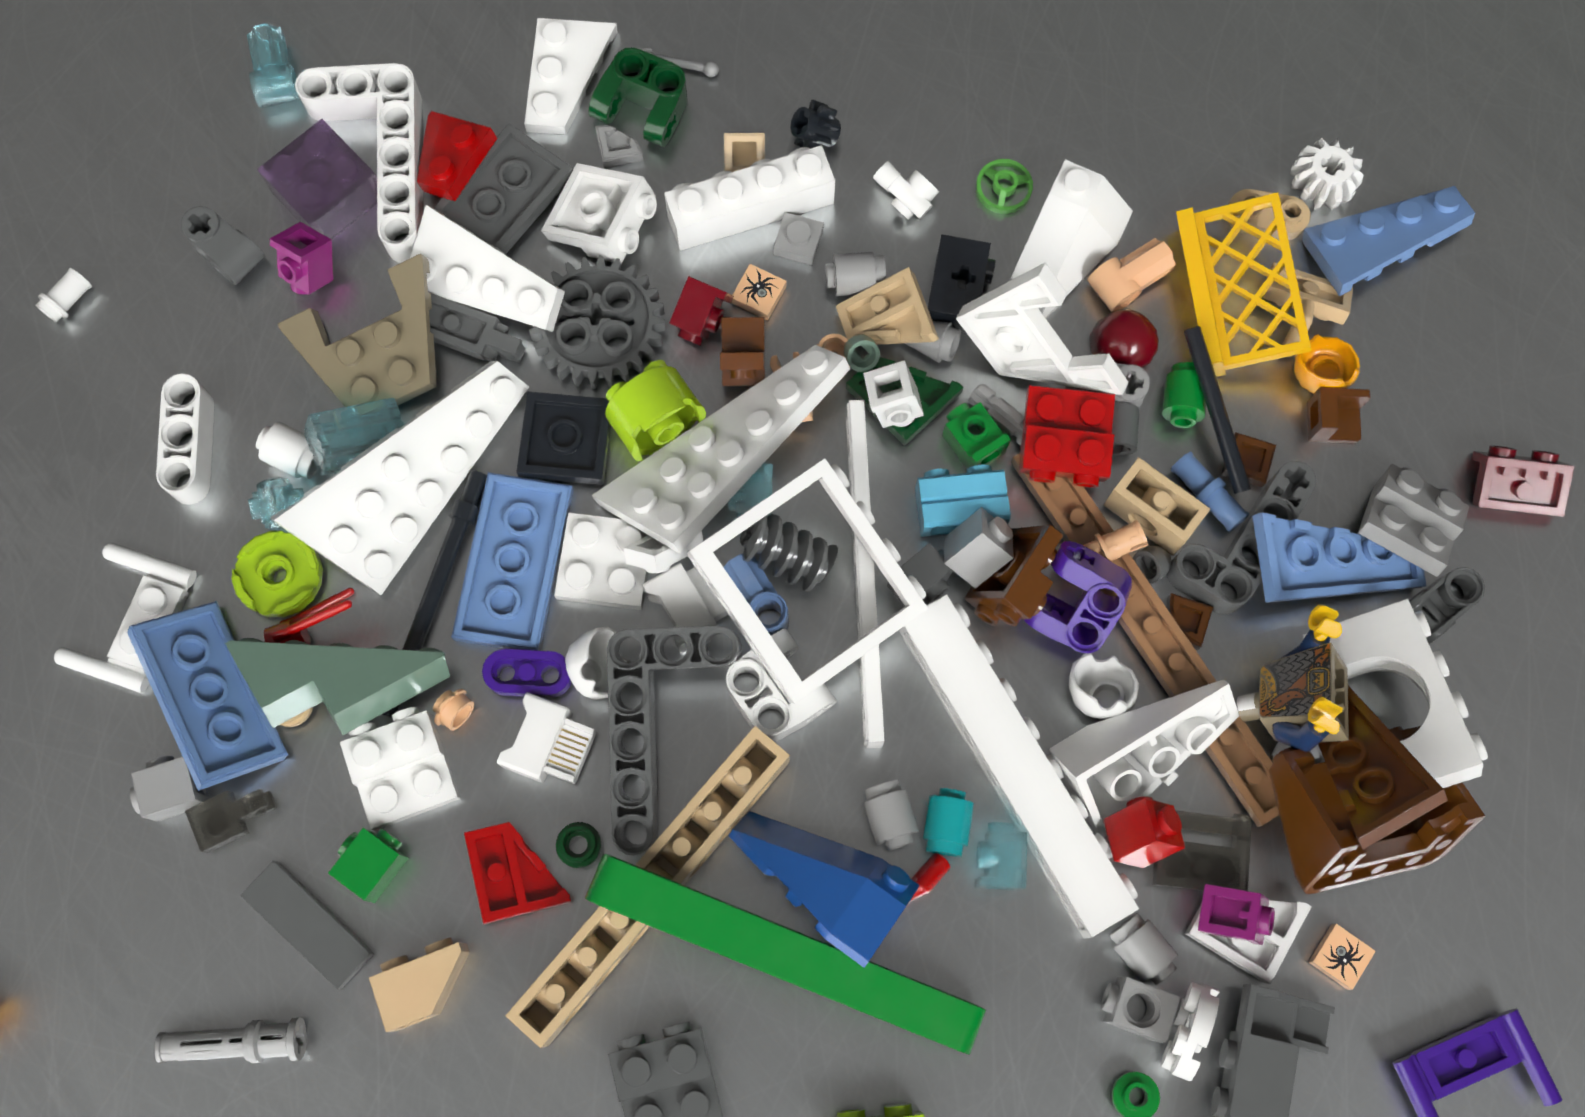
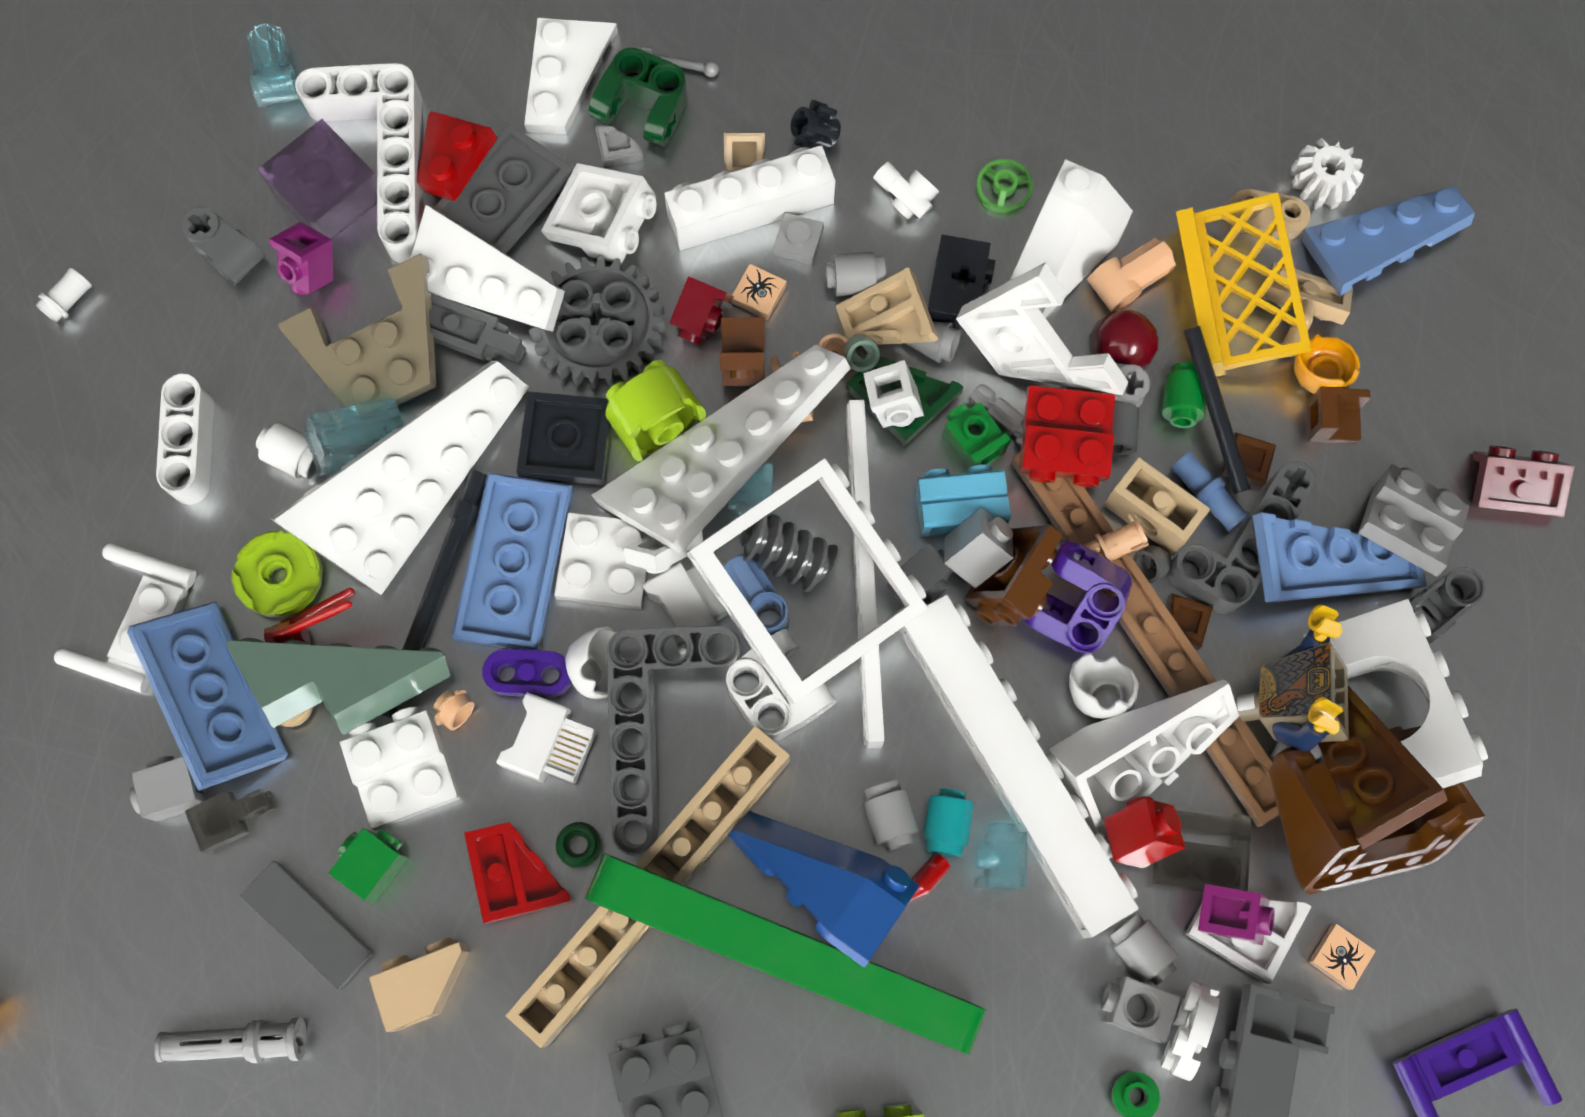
clear light blue gear [248,477,304,530] -> none

